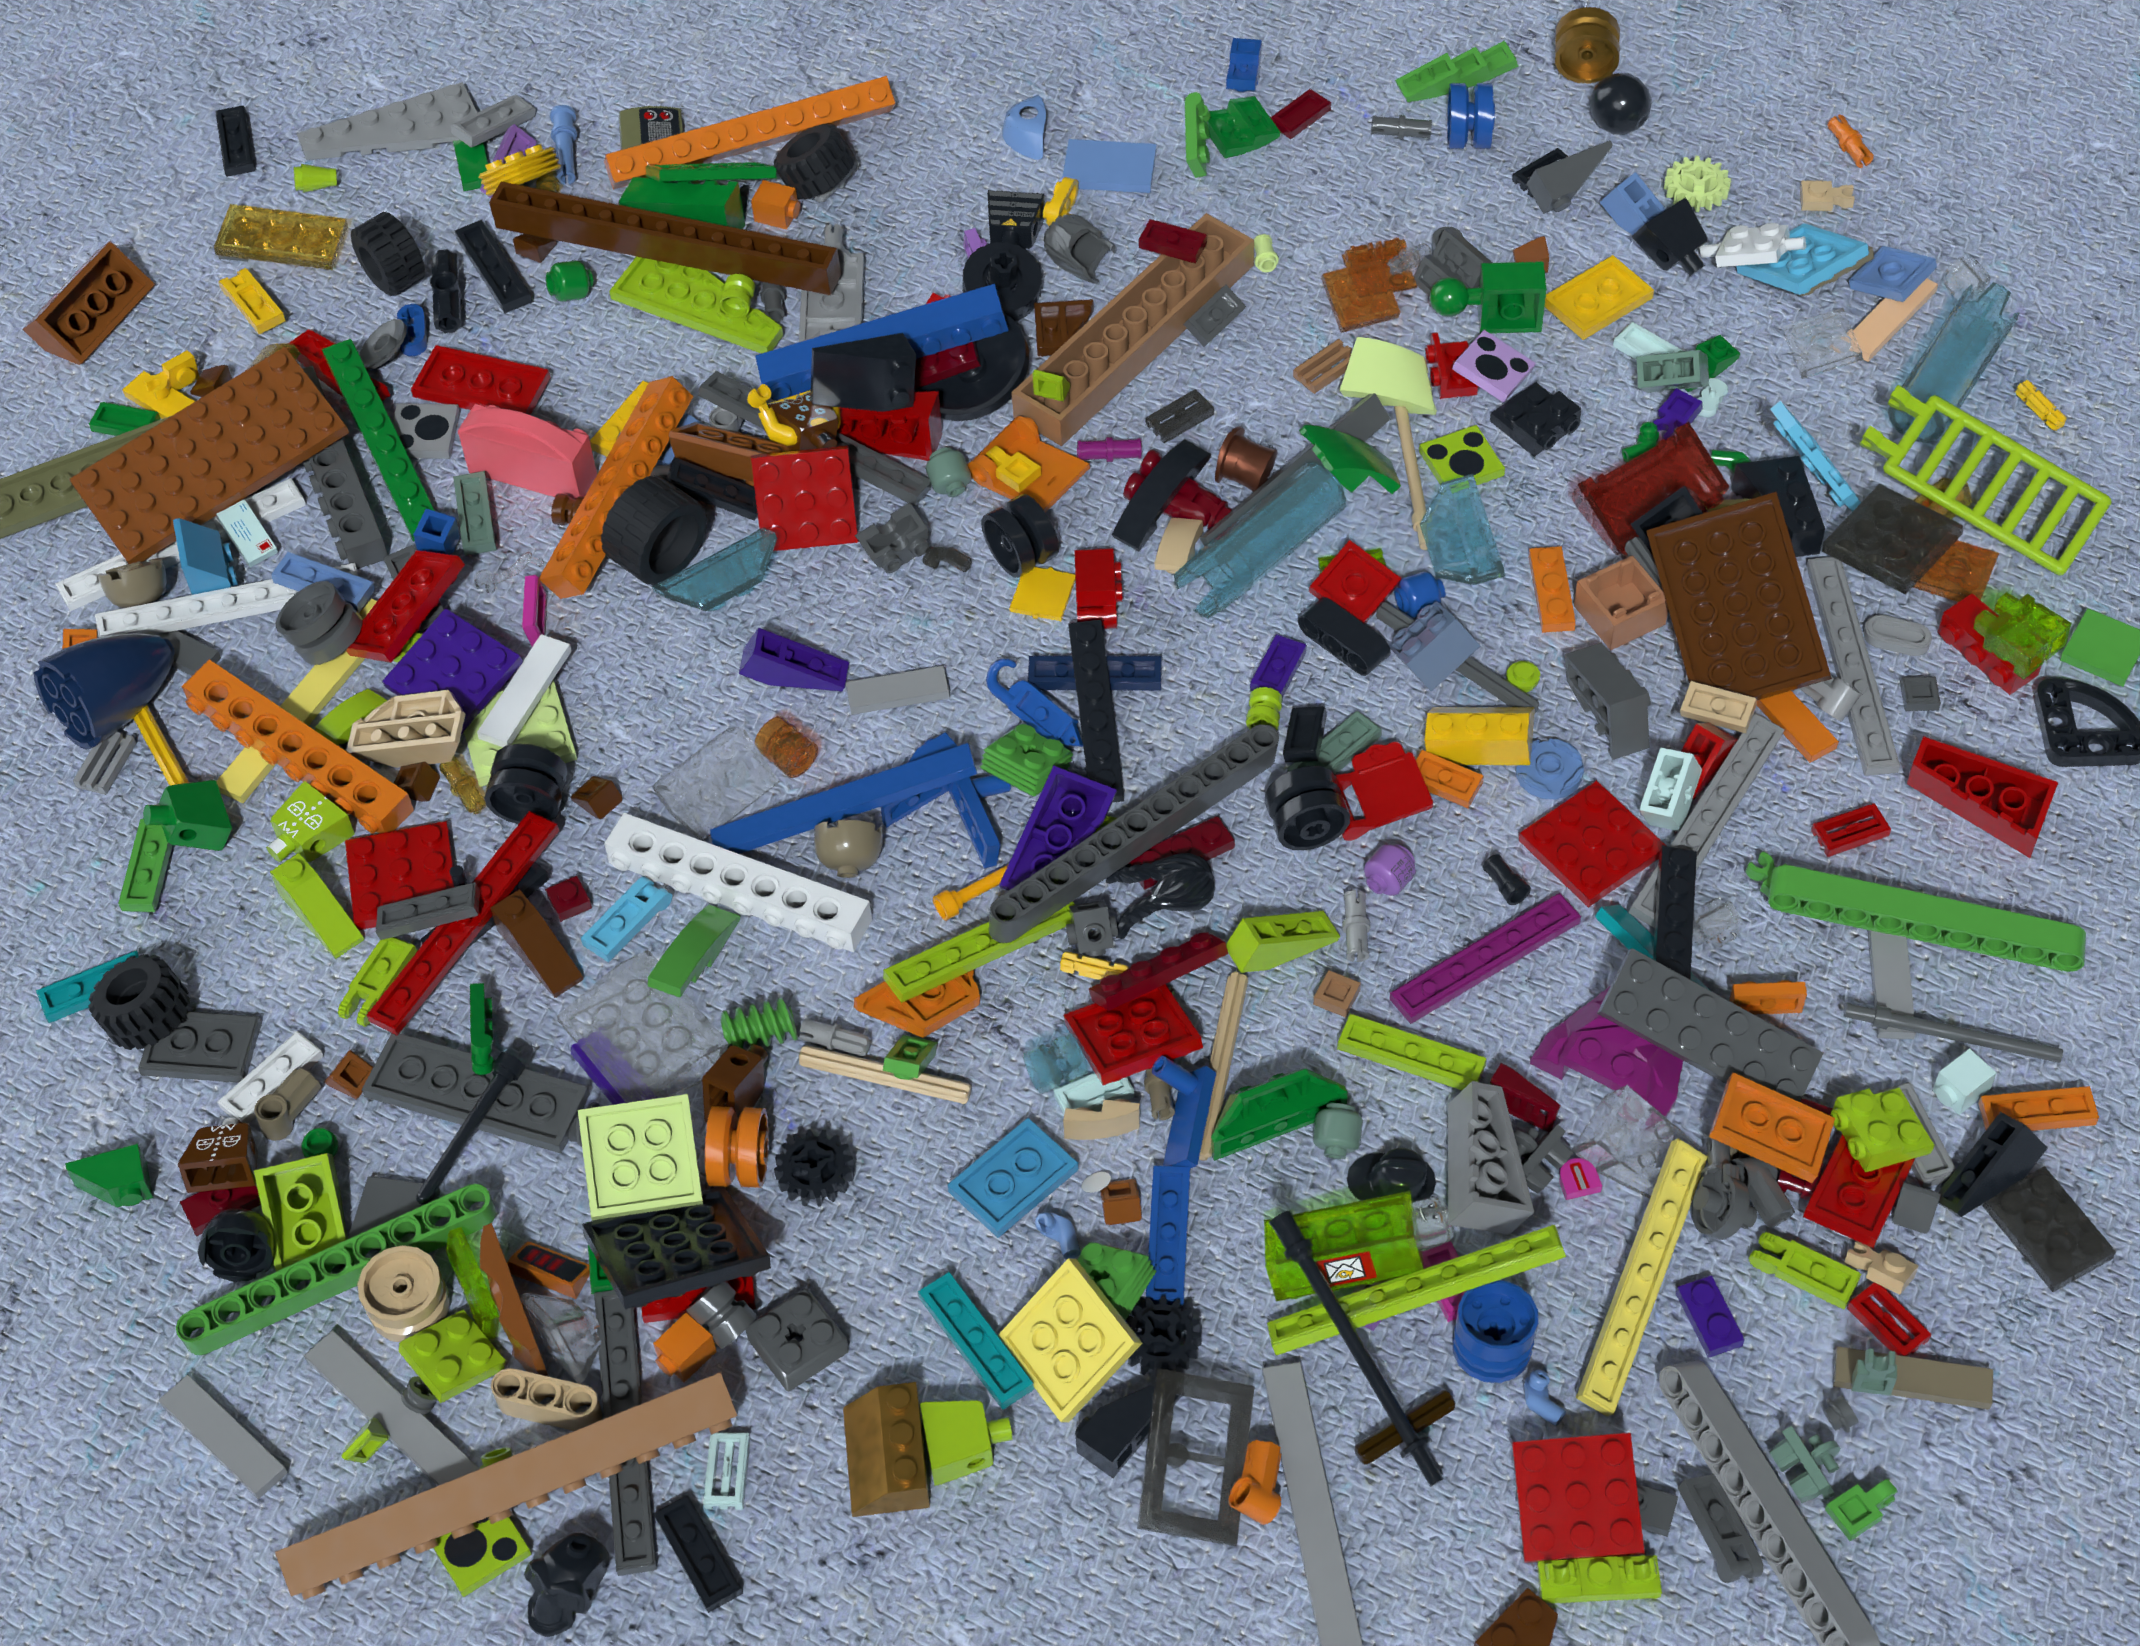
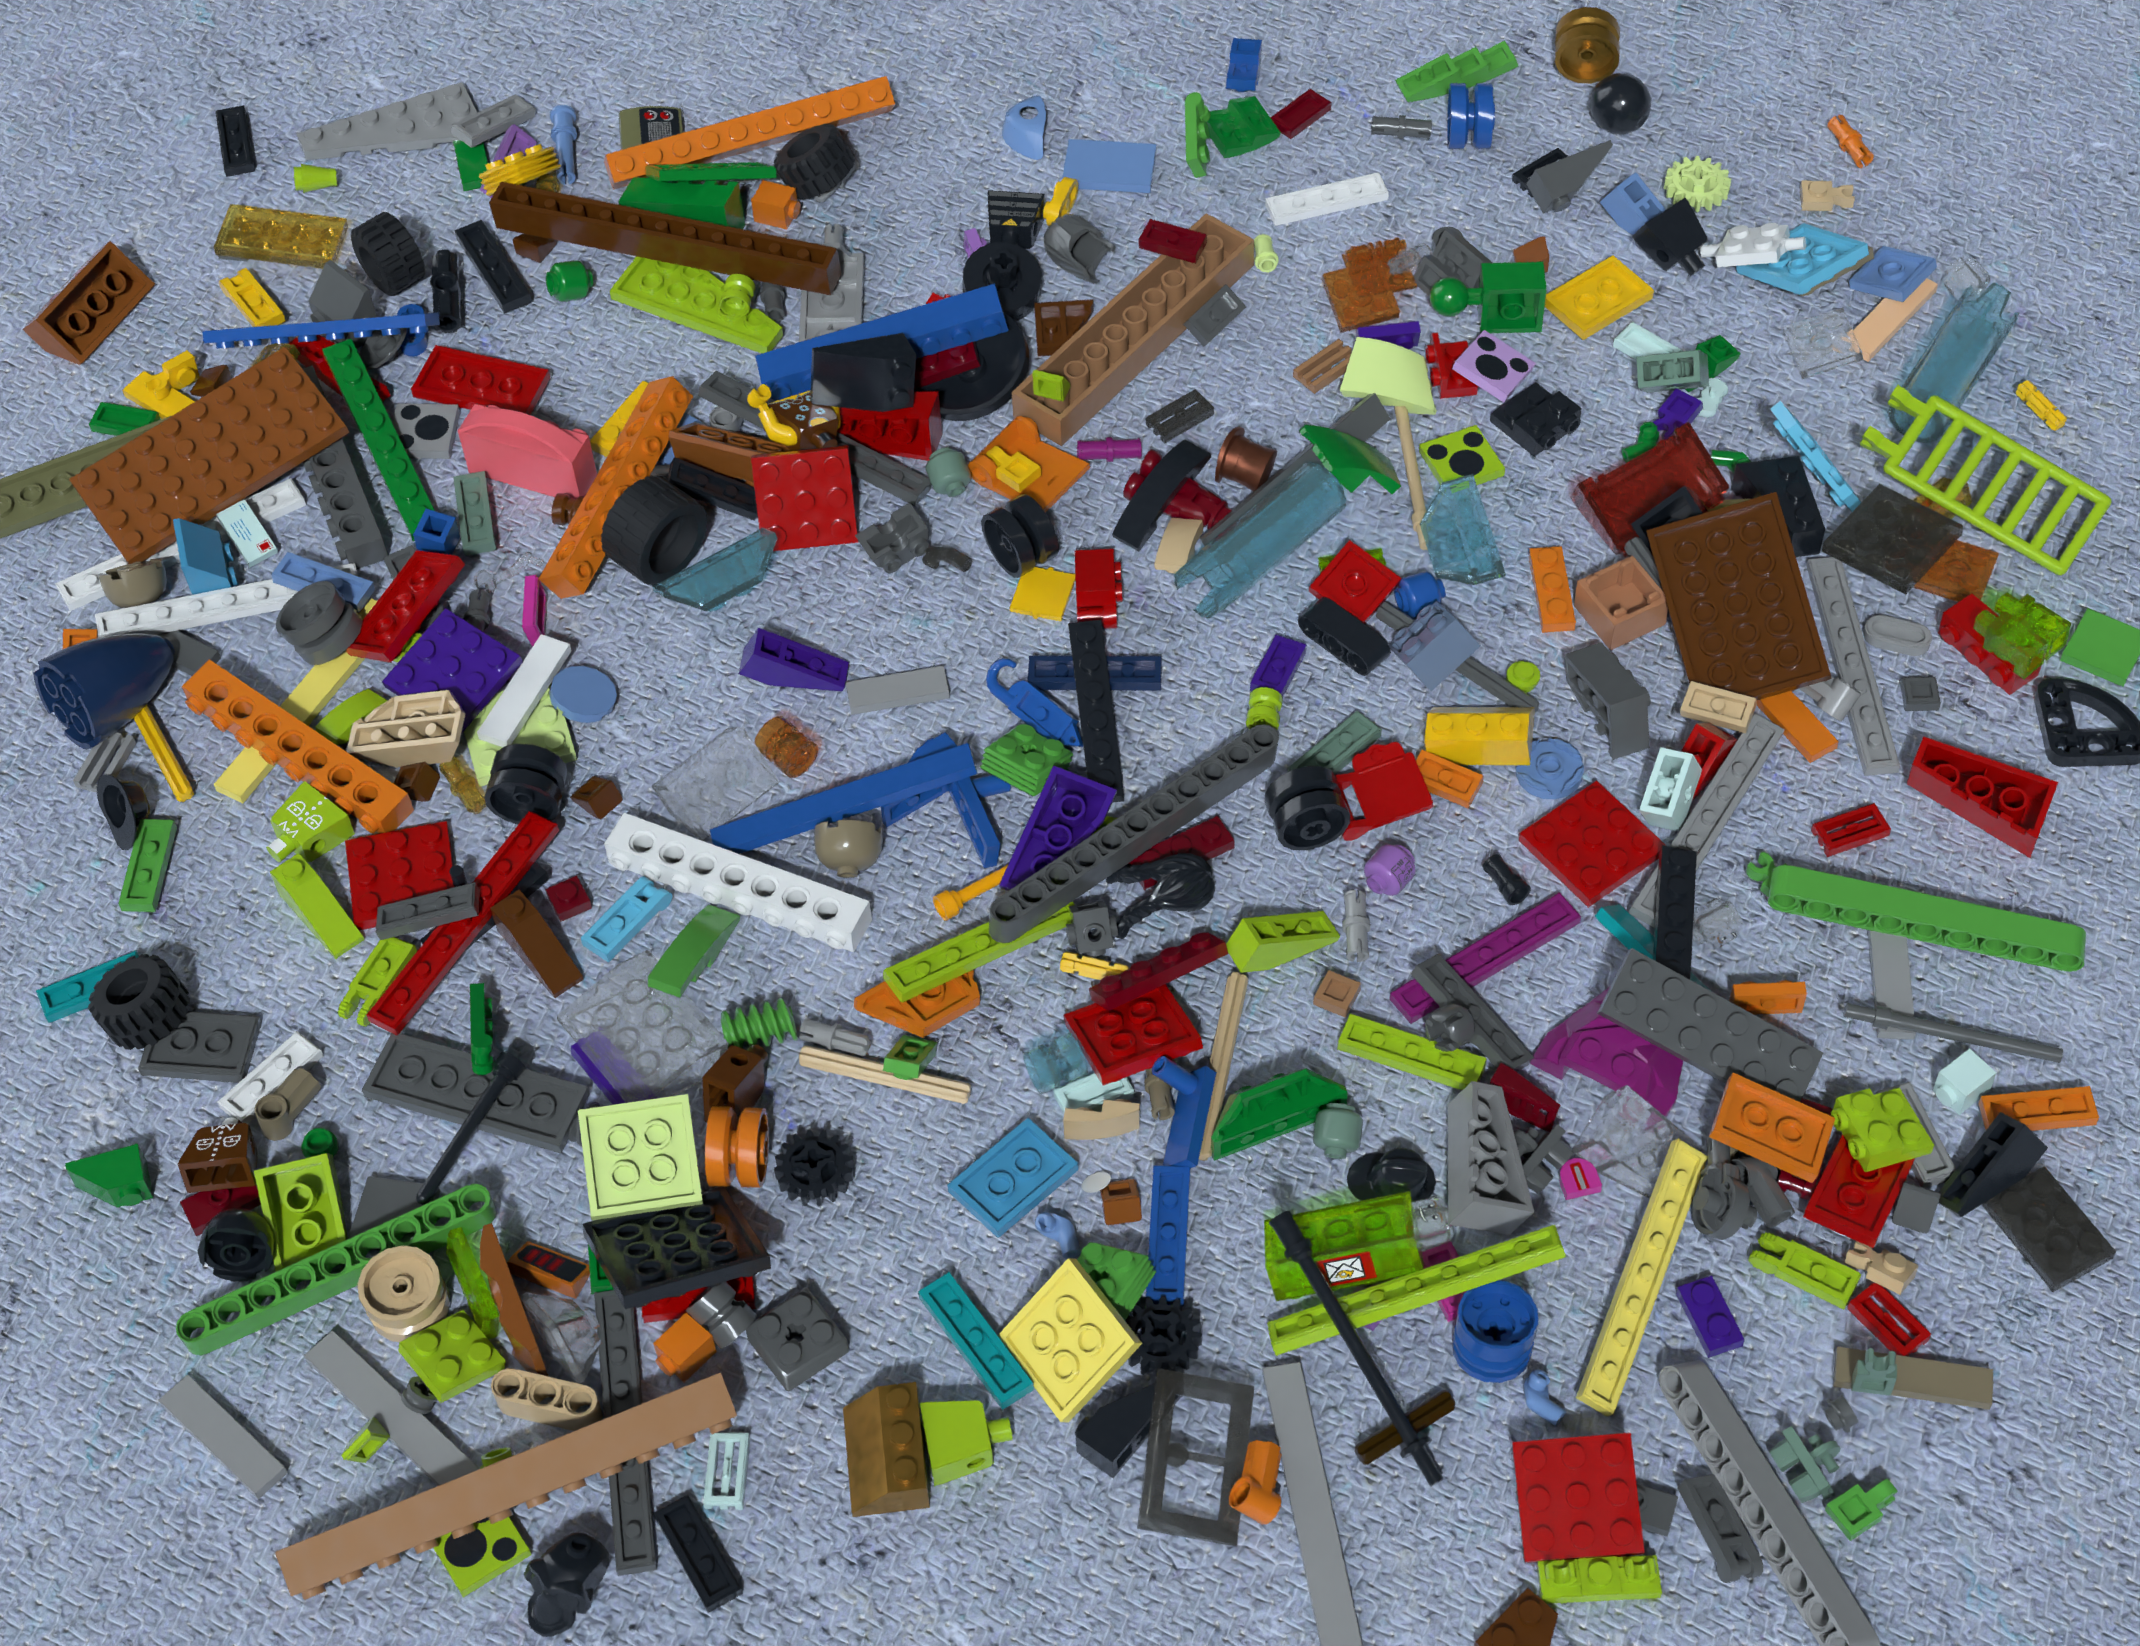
green torso [143,780,232,851] -> none
dark orange slope [324,1050,373,1100] -> none
black tile [1283,706,1327,763] -> none
none -> black piece [97,774,150,850]
none -> blue plate [202,312,440,349]
none -> dark grey slope [309,260,377,349]
none -> dark grey pin [463,589,491,632]
none -> medium blue tile [549,666,617,723]
none -> white tile [1265,172,1389,226]
none -> dark purple plate [1355,321,1421,349]
none -> dark grey plate [1411,954,1534,1072]

